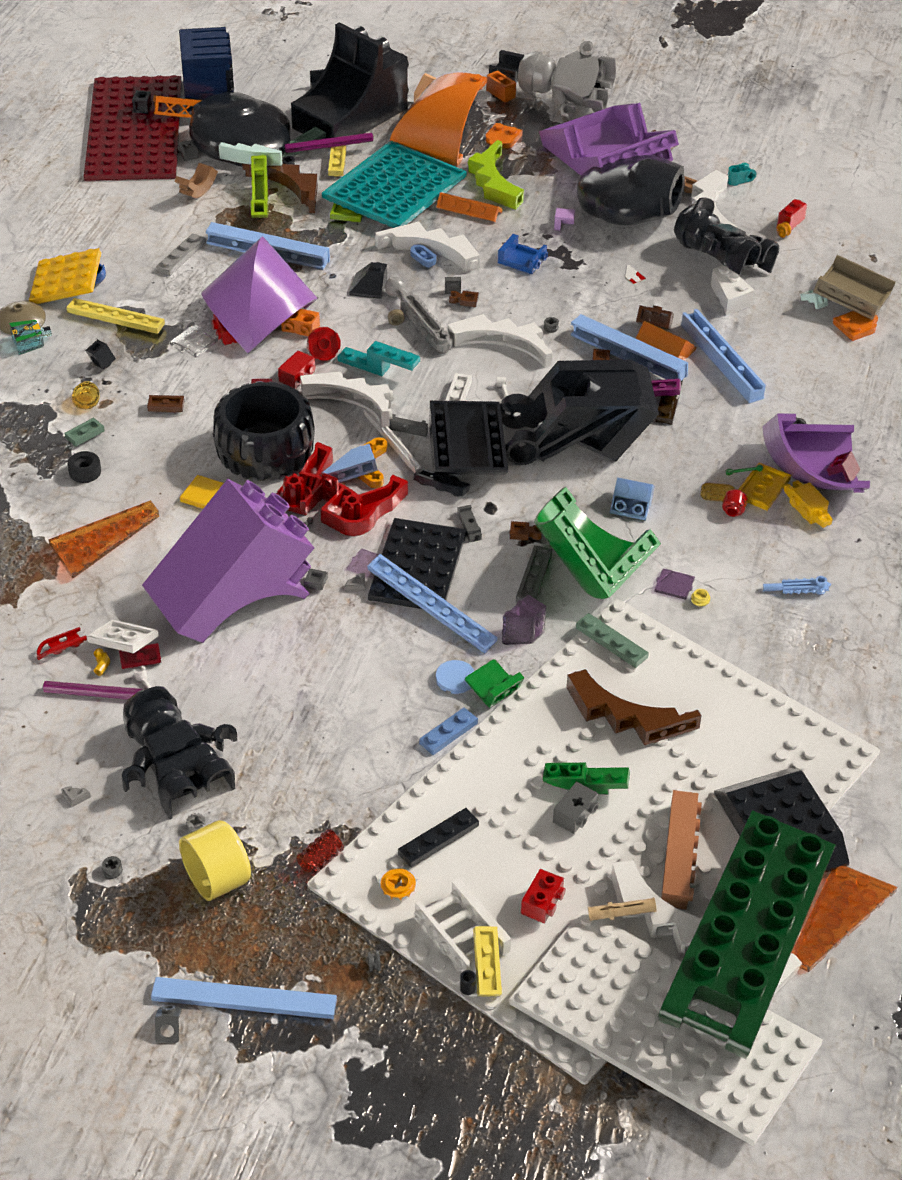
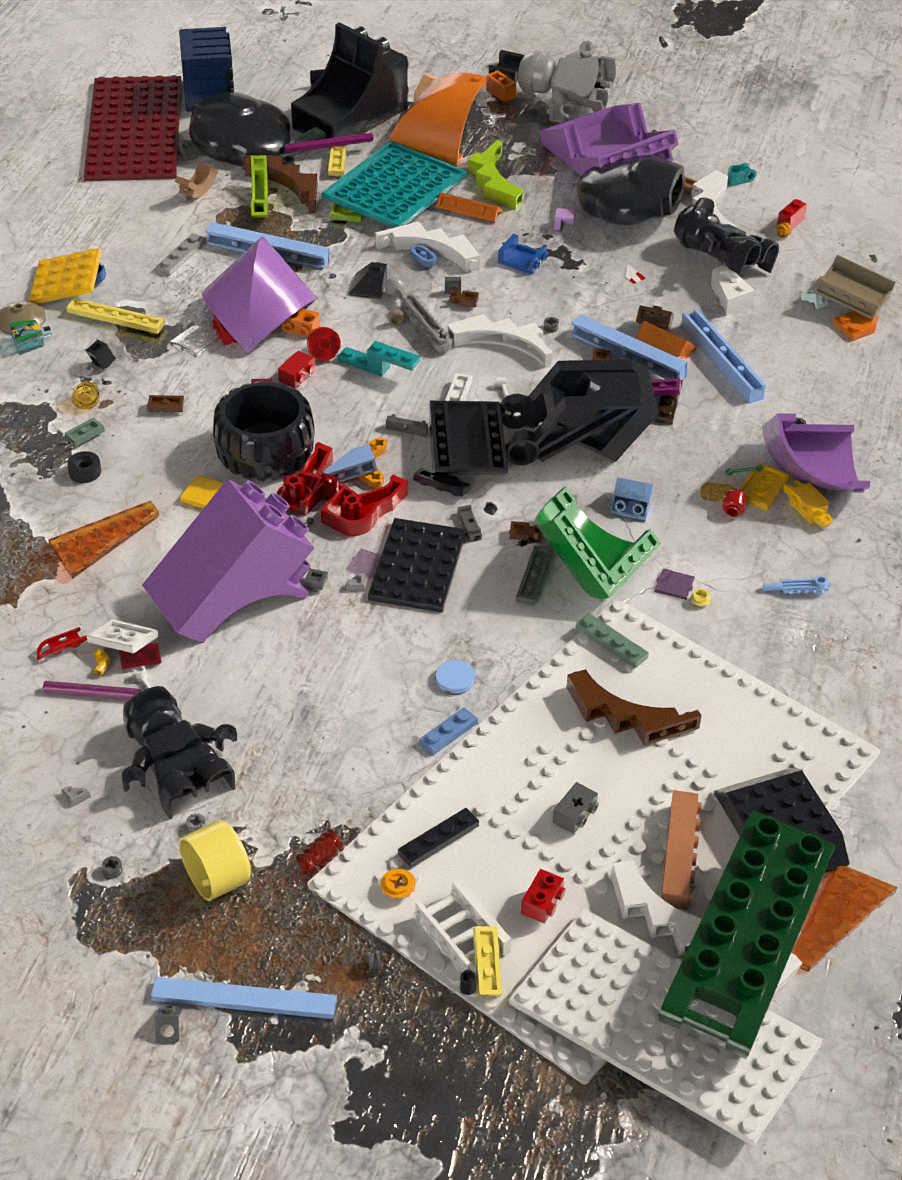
black brick [132,90,152,114] -> none
orange fence [153,95,202,118] -> none
light aqua slope [219,142,282,166] -> none
white arch [300,372,394,427] -> none
white axle [363,409,422,473] -> none
light blue tile [367,554,497,654] -> none
green bracket [465,659,524,709] -> none
orange plate [485,123,523,149] -> none
clear purple slope [502,595,546,645] -> none
green slope [542,762,630,795] -> none
tan pin [588,897,657,921] -> none
panel [826,451,860,483] -> none

